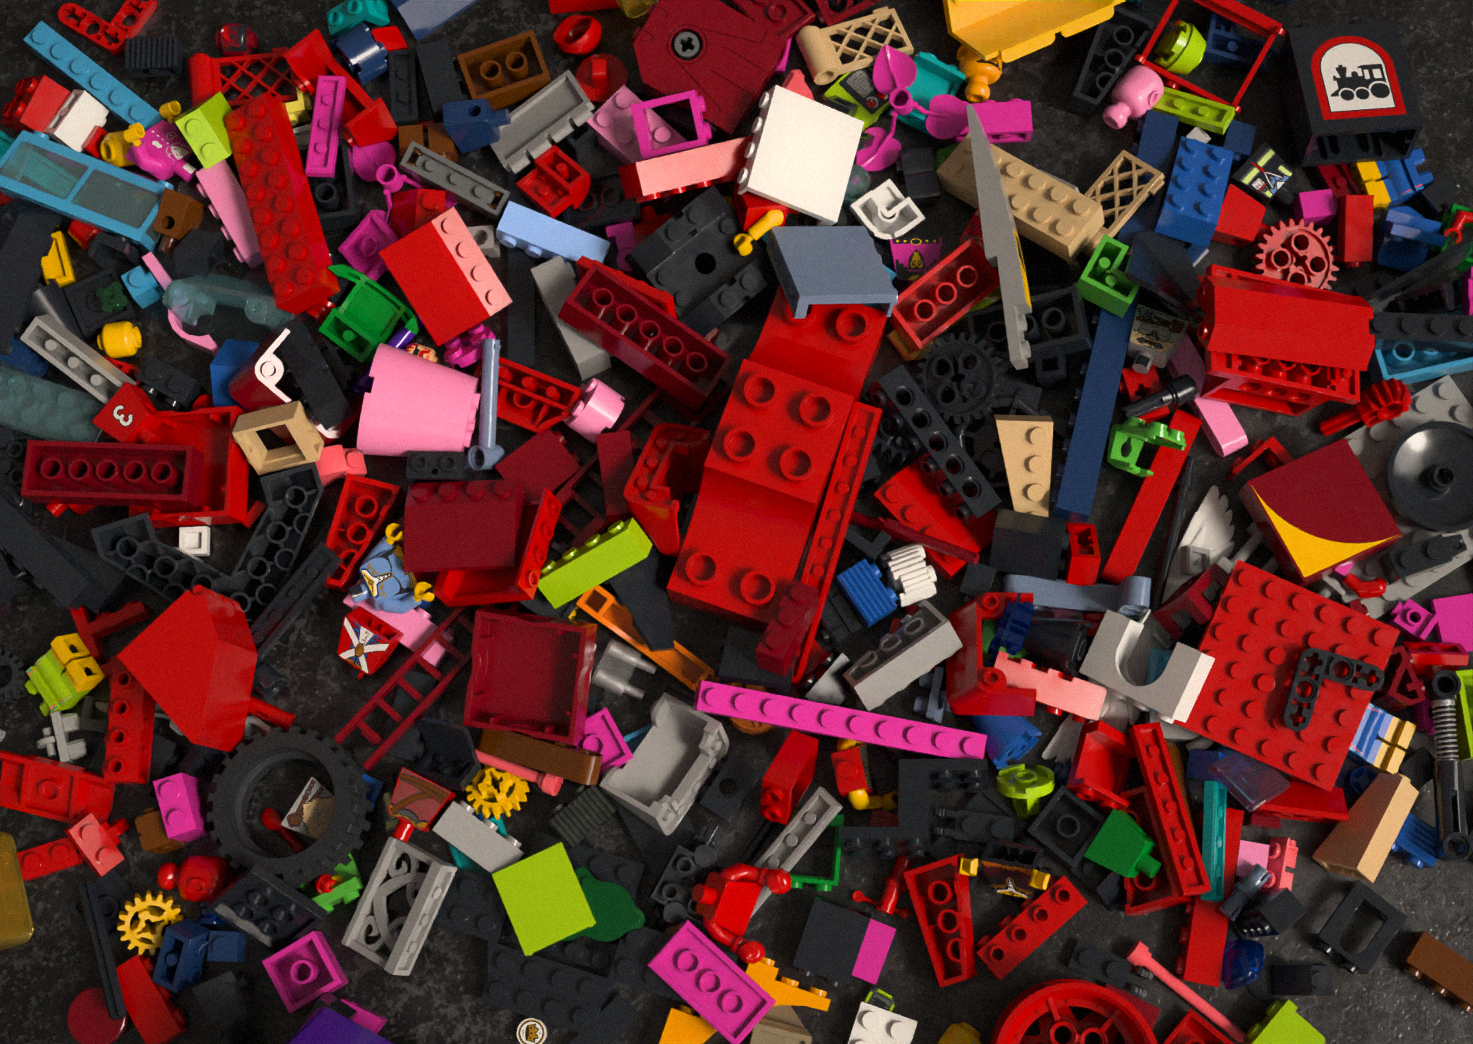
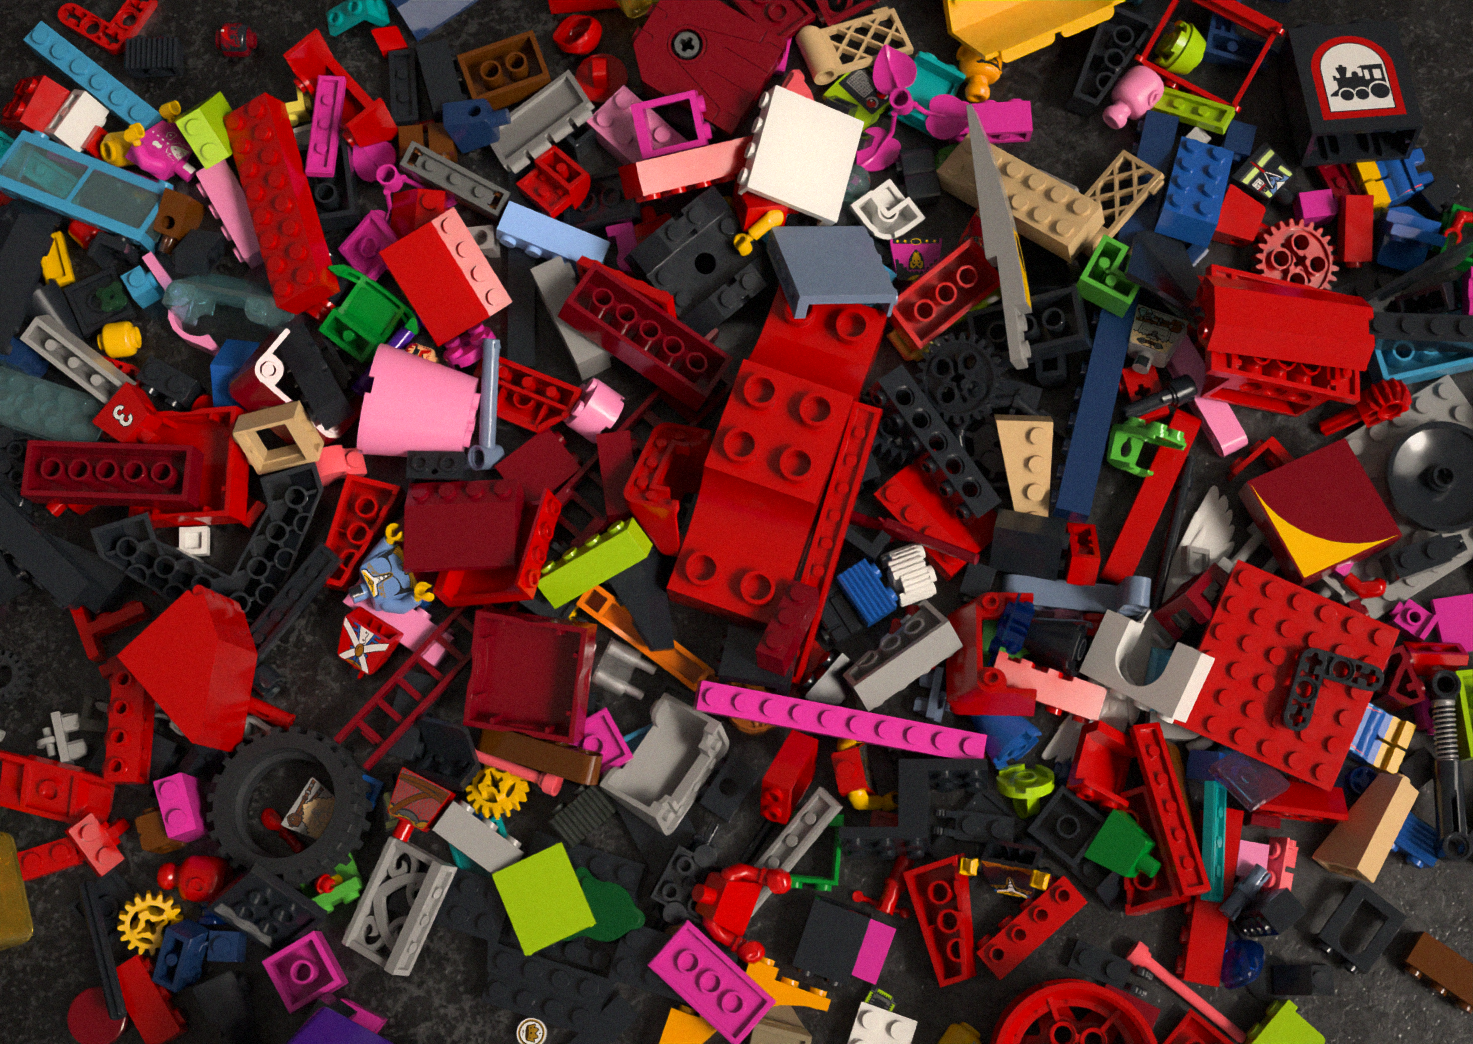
hips [25,633,106,716] -> none
red piece [187,47,298,109] -> none
dark blue brick [329,22,389,87] -> none

